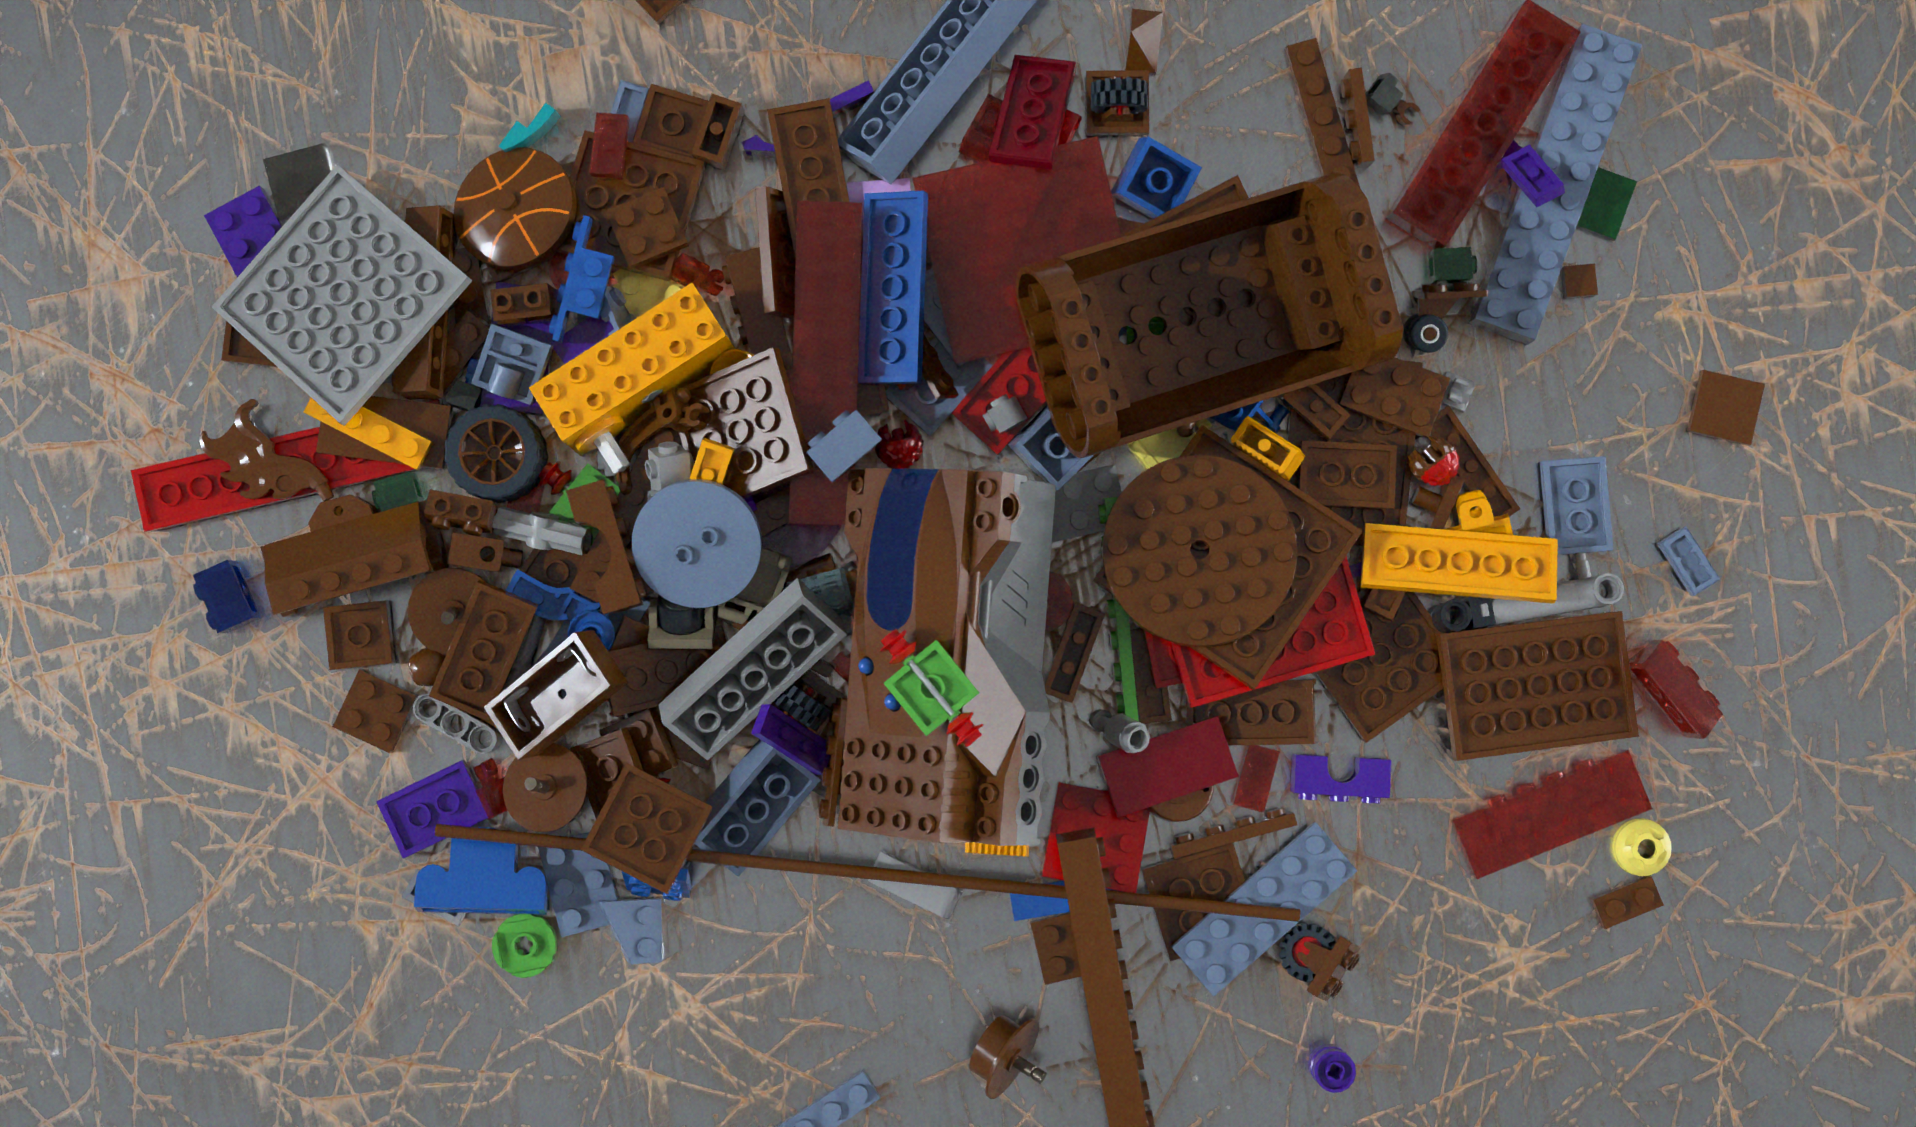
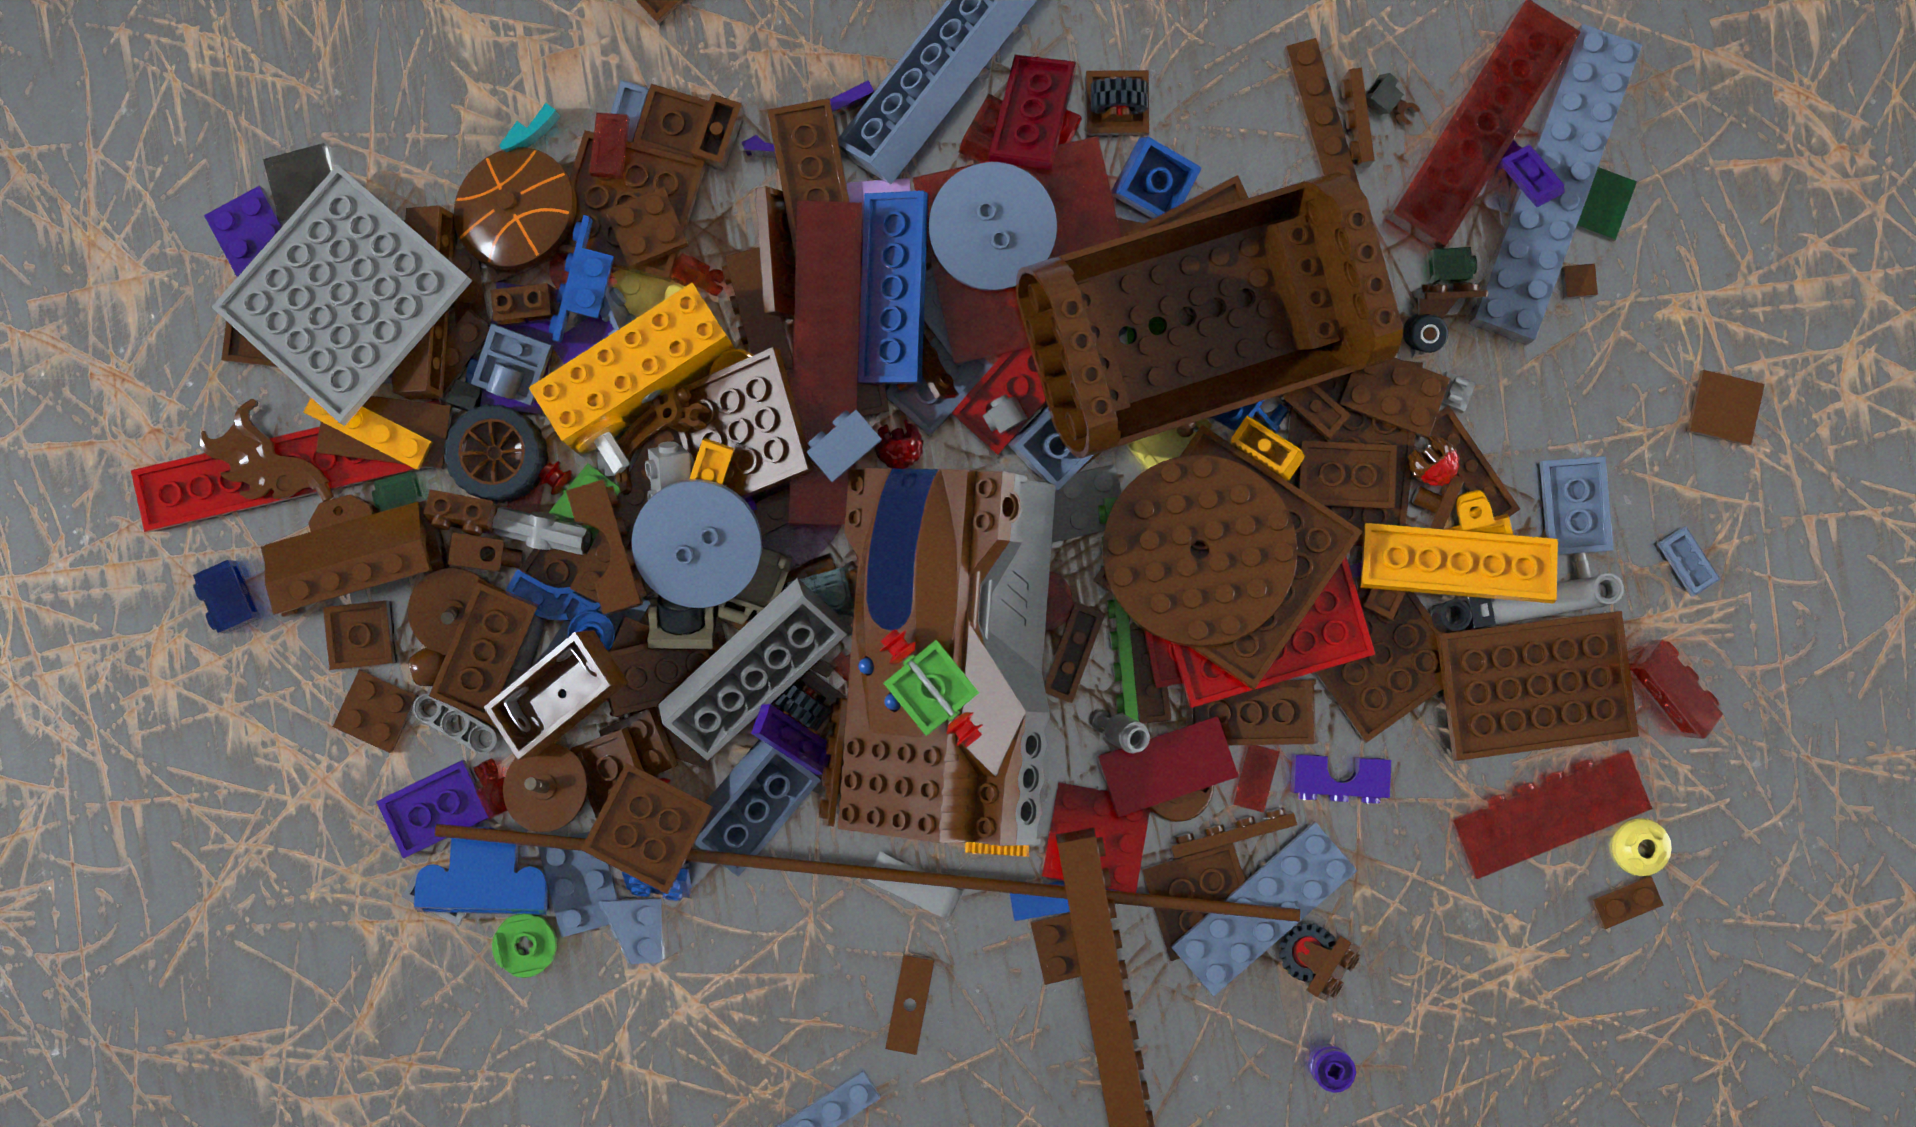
reddish brown piece [969,1015,1047,1099] -> none
reddish brown slope [1125,9,1163,75] -> none
none -> reddish brown tile [885,954,935,1055]
none -> sand blue plate [929,162,1057,291]

